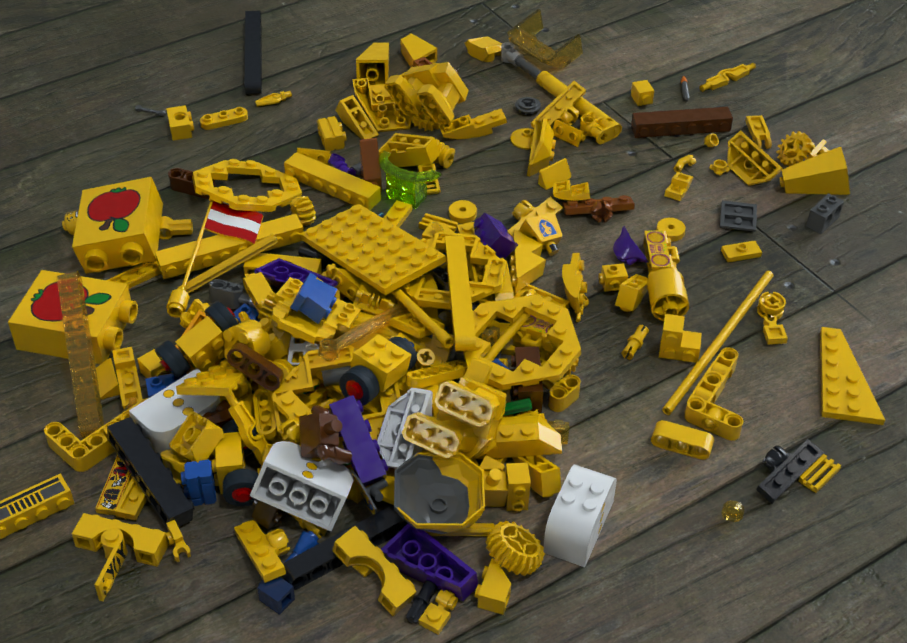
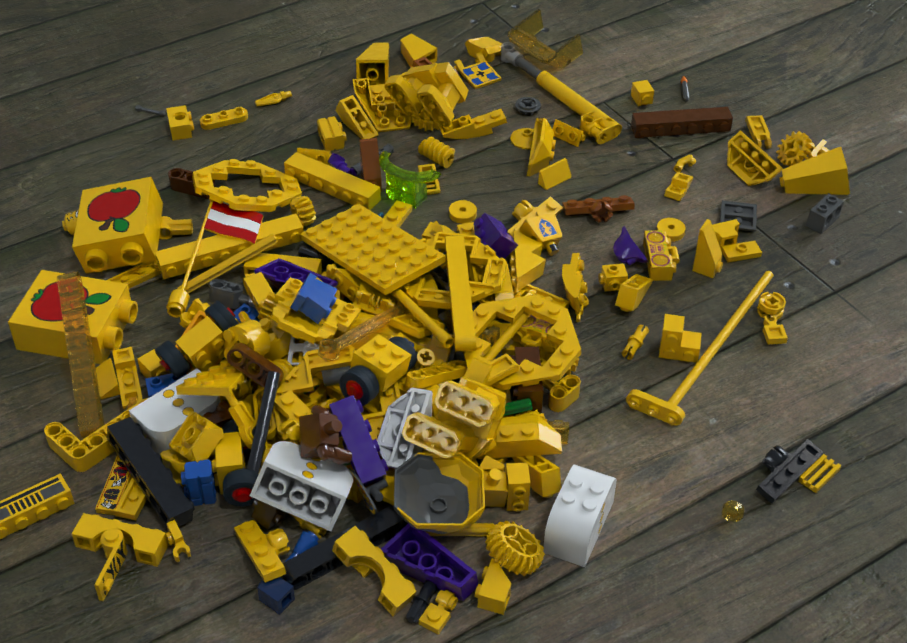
black beam [245,10,262,94] -> none
yellow wedge [378,133,441,169] -> none
yellow tile [419,213,458,232] -> none
yellow plate [531,81,586,128] -> none
yellow slope [553,179,590,201] -> none
yellow cylinder [647,267,689,321] -> none
yellow beam [651,420,714,460] -> none
yellow beam [684,347,743,441] -> none
yellow piece [699,63,756,92] -> none
yellow hinge [704,133,719,148] -> none
yellow plate [709,159,730,175] -> none
yellow wing [820,327,885,425] -> none
none -> black axle [247,371,280,473]
none -> yellow flag [454,52,502,89]
none -> yellow tile [487,353,519,386]
none -> yellow plate [626,389,685,426]
none -> yellow slope [692,219,723,278]
none -> yellow brick [712,219,740,249]

